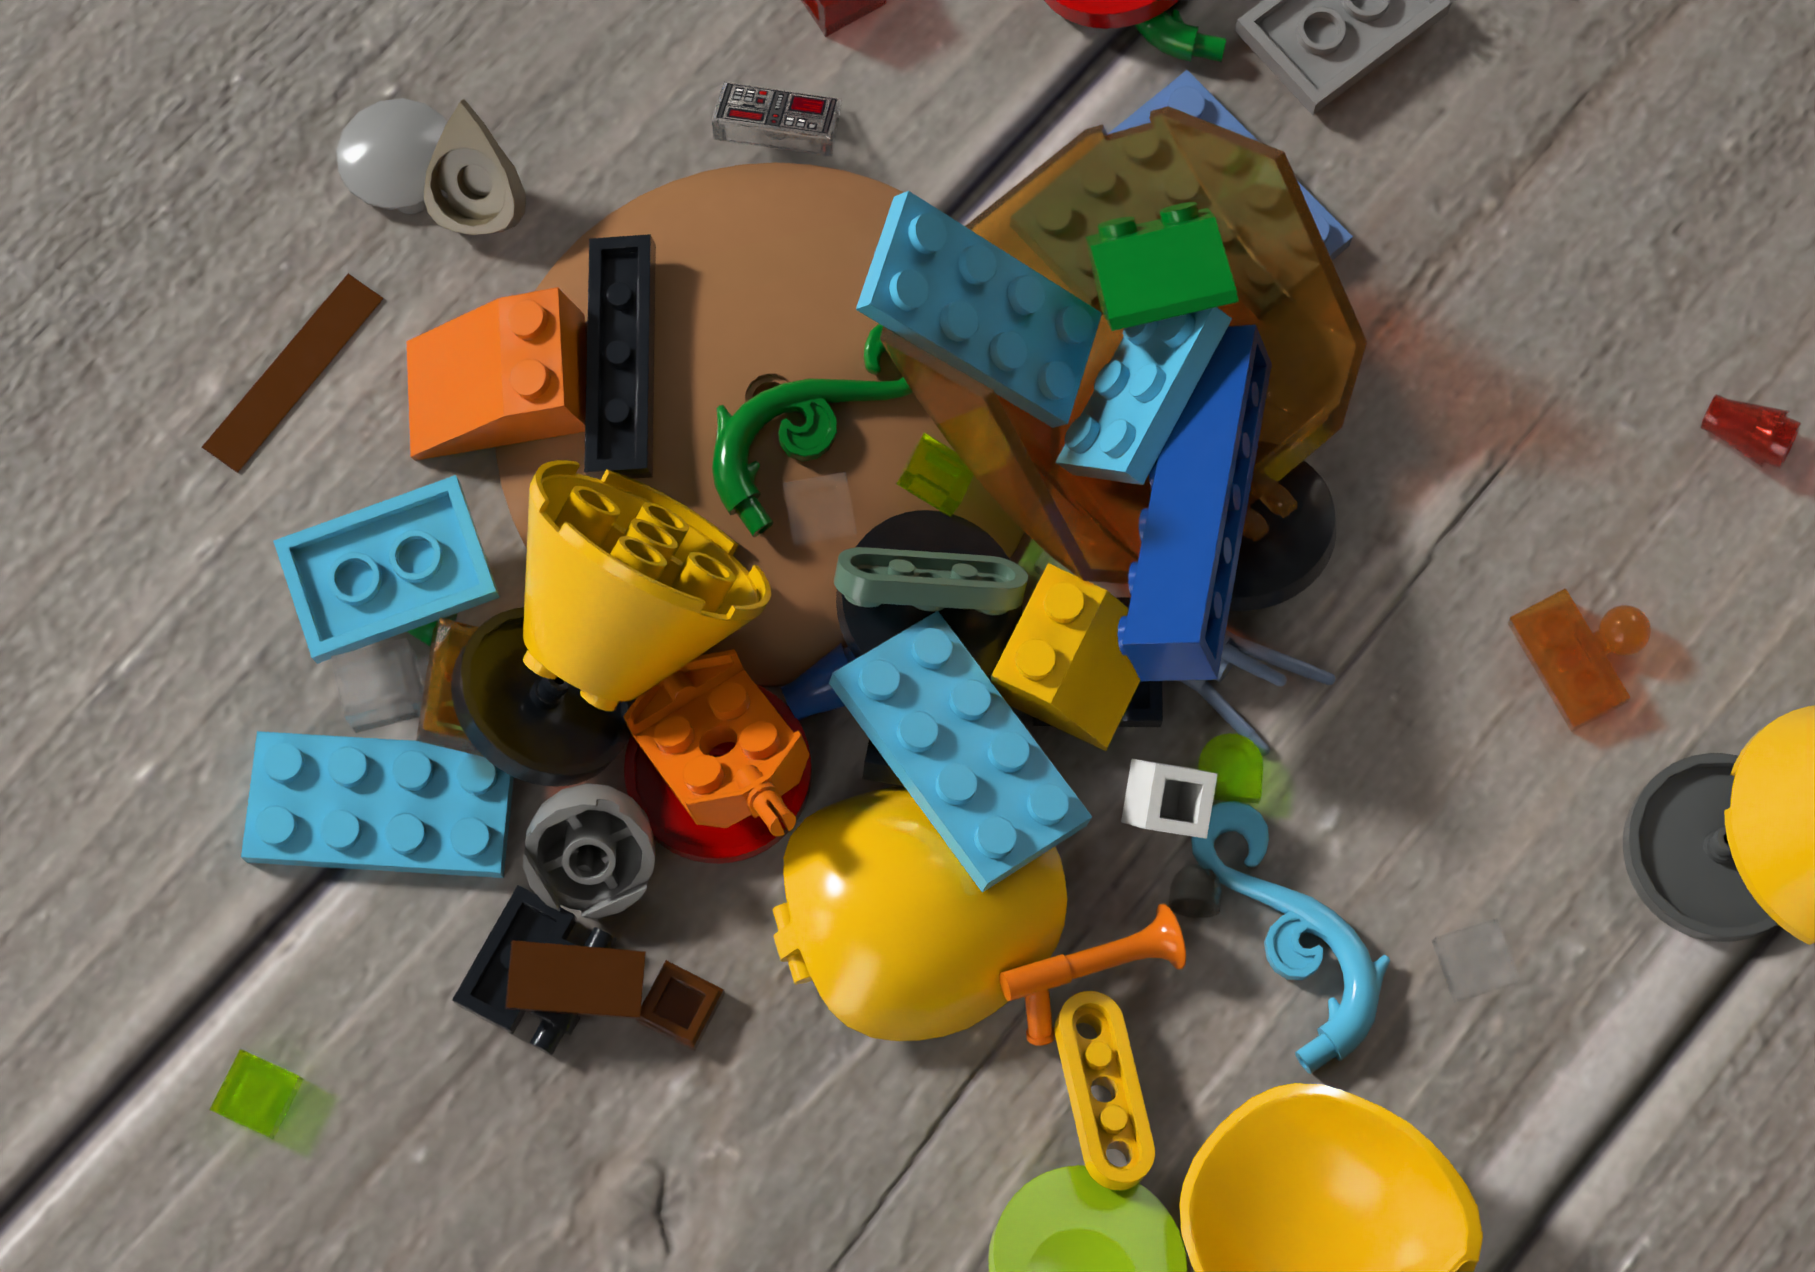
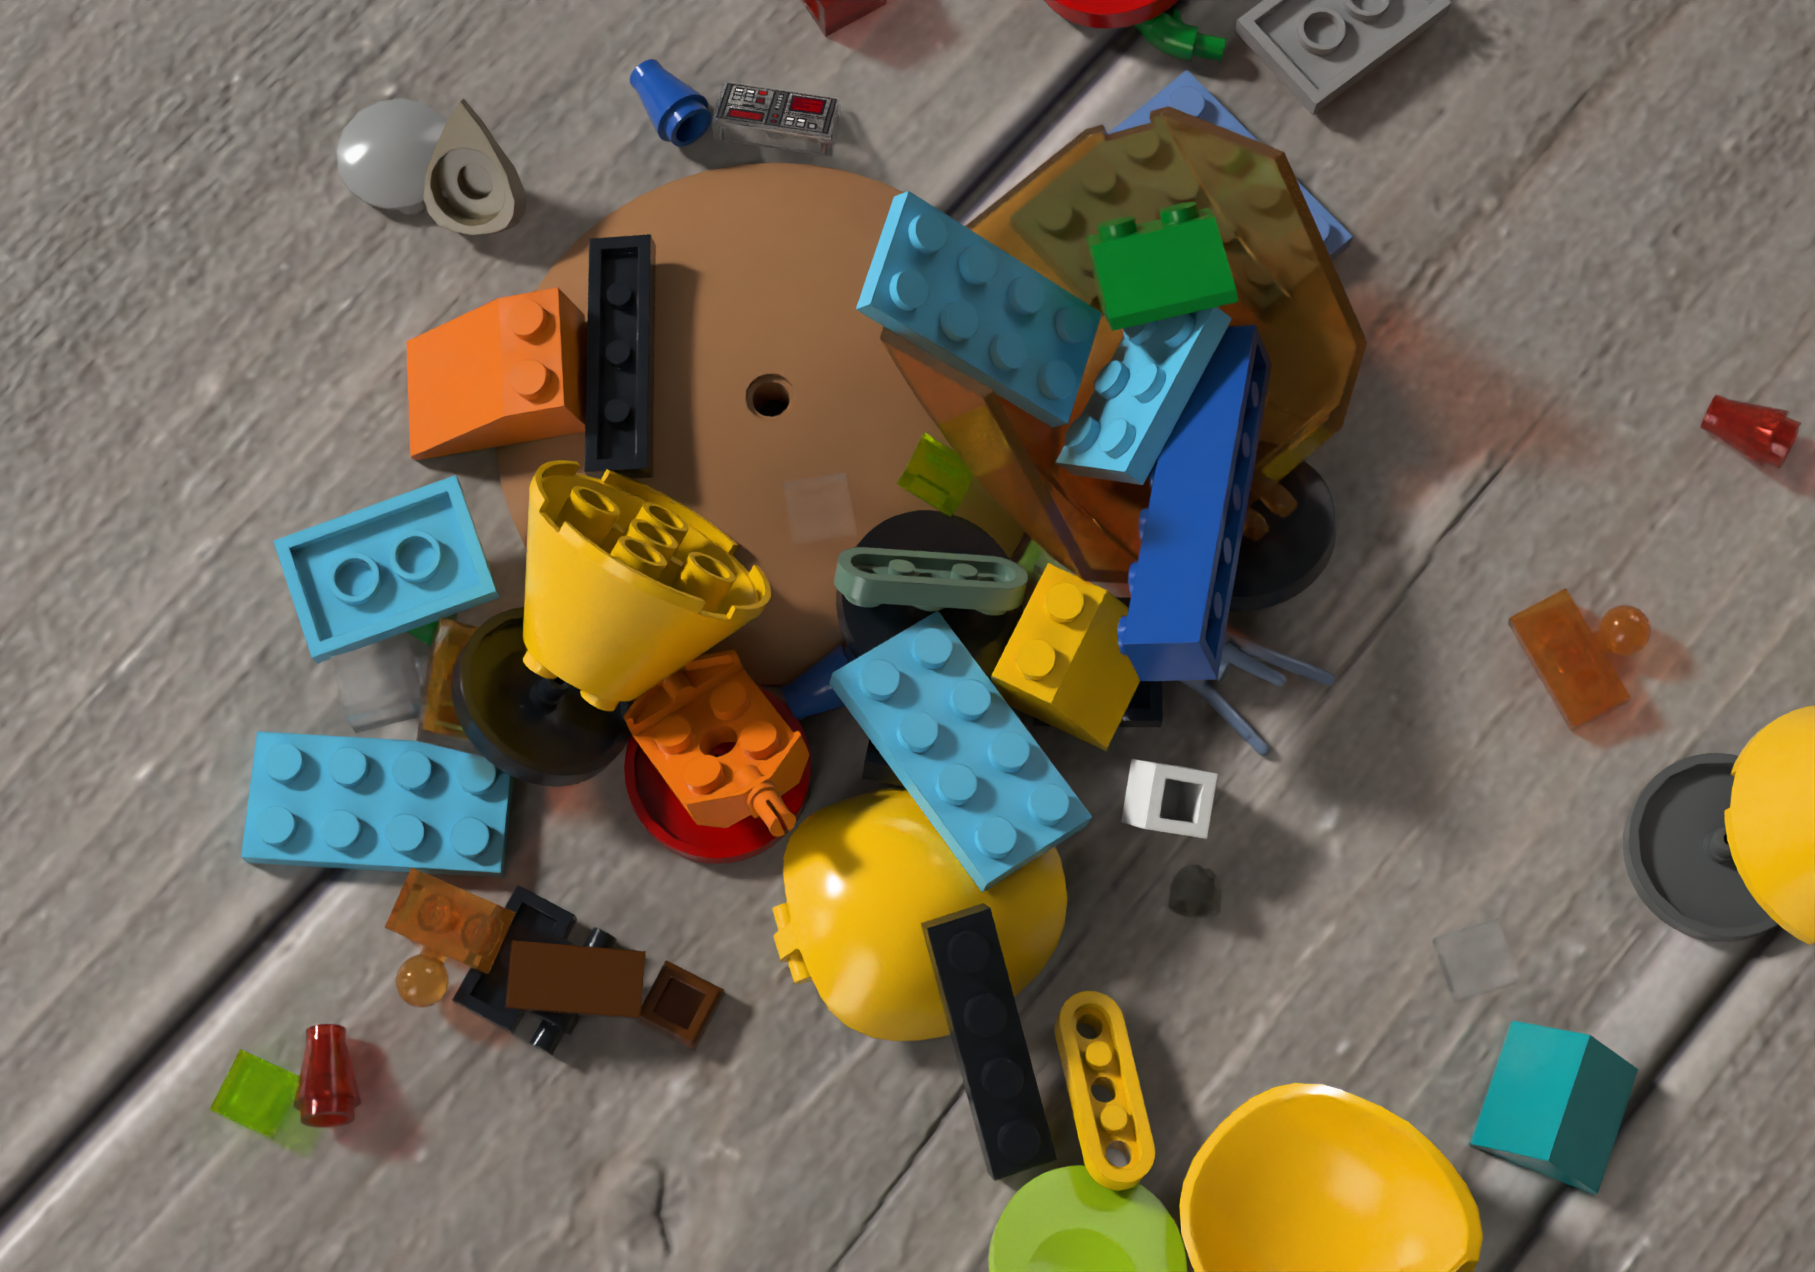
reddish brown sticker [202,273,384,473] -> none
light grey cylinder [523,783,656,919] -> none
green plant [712,324,937,537] -> none
orange piece [999,904,1186,1046] -> none
medium azure plant [1191,801,1390,1074] -> none
clear neon green tile [1197,733,1263,804] -> none
none -> clear red cone [293,1024,361,1128]
none -> clear orange plate [385,867,516,1008]
none -> blue cone [630,59,711,147]
none -> black plate [921,903,1057,1181]
none -> teal slope [1469,1021,1638,1195]

